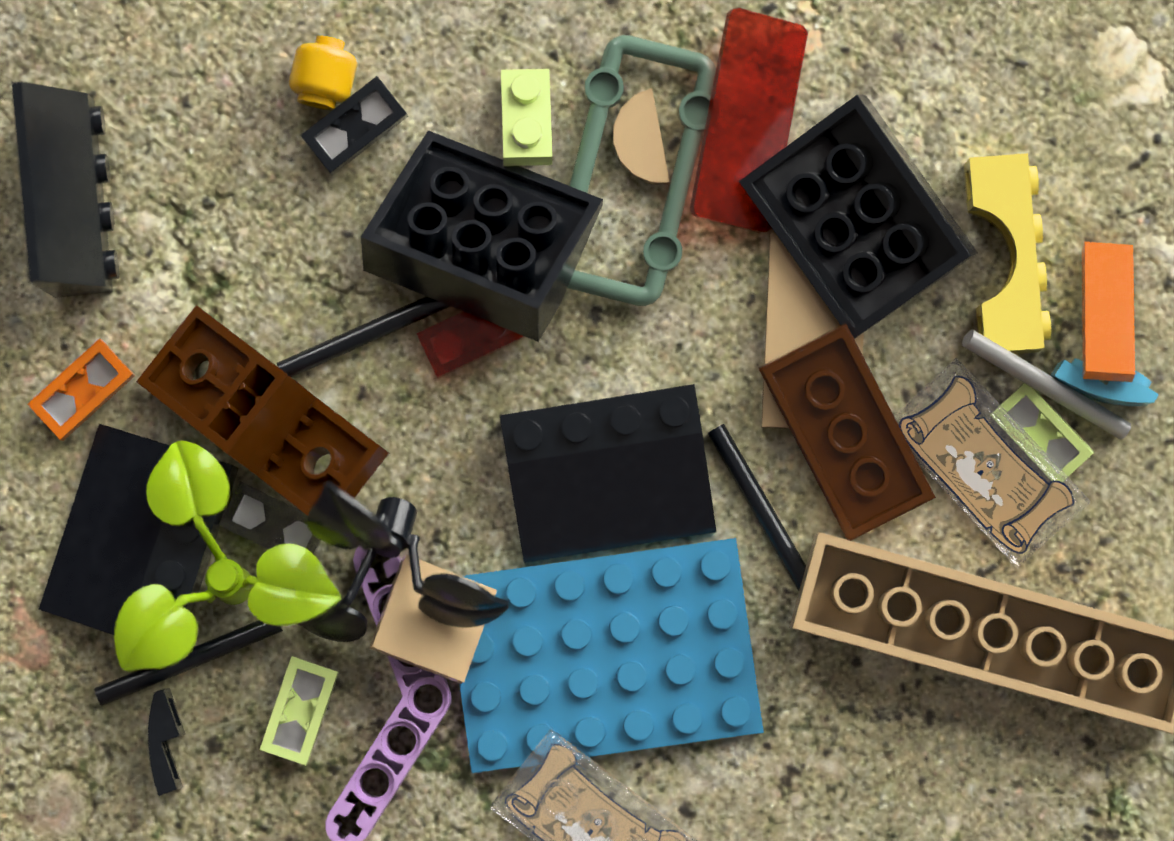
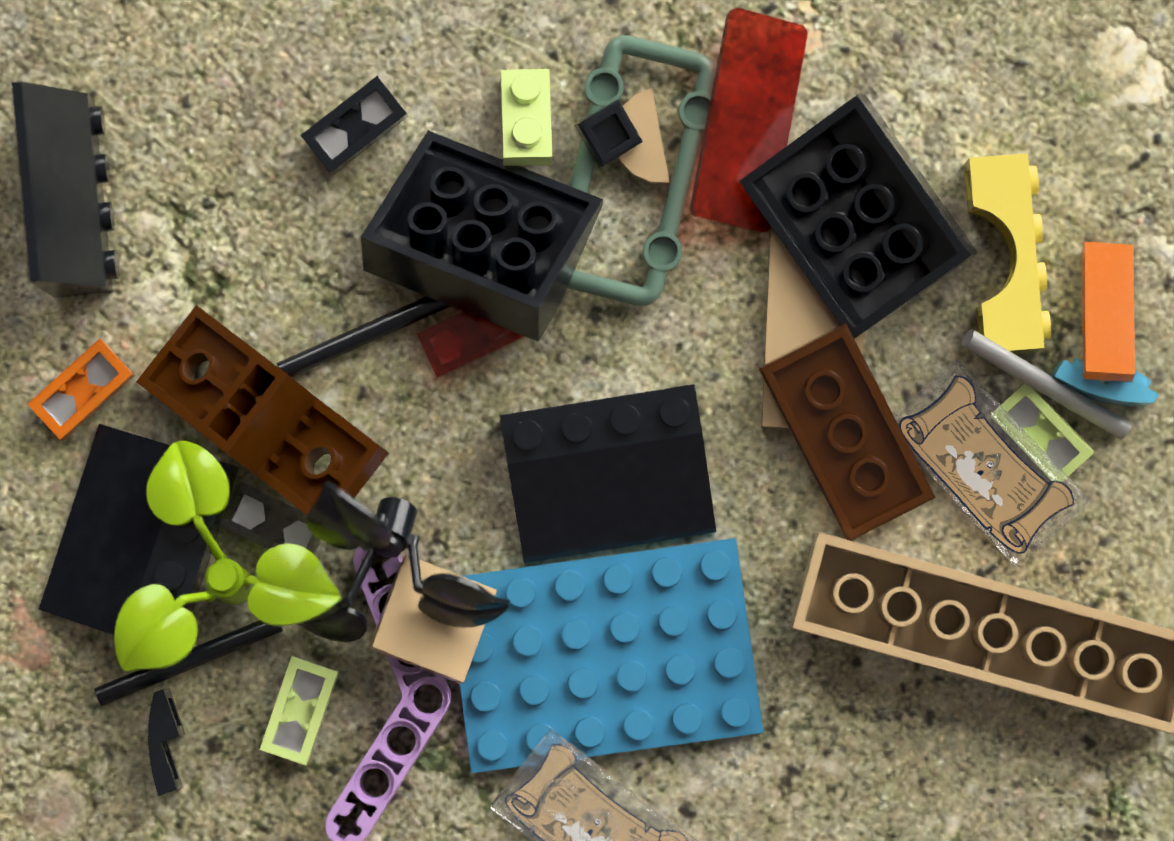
yellow head [289,35,357,110] -> none
black bar [707,424,806,591] -> none
none -> black tile [574,100,643,167]

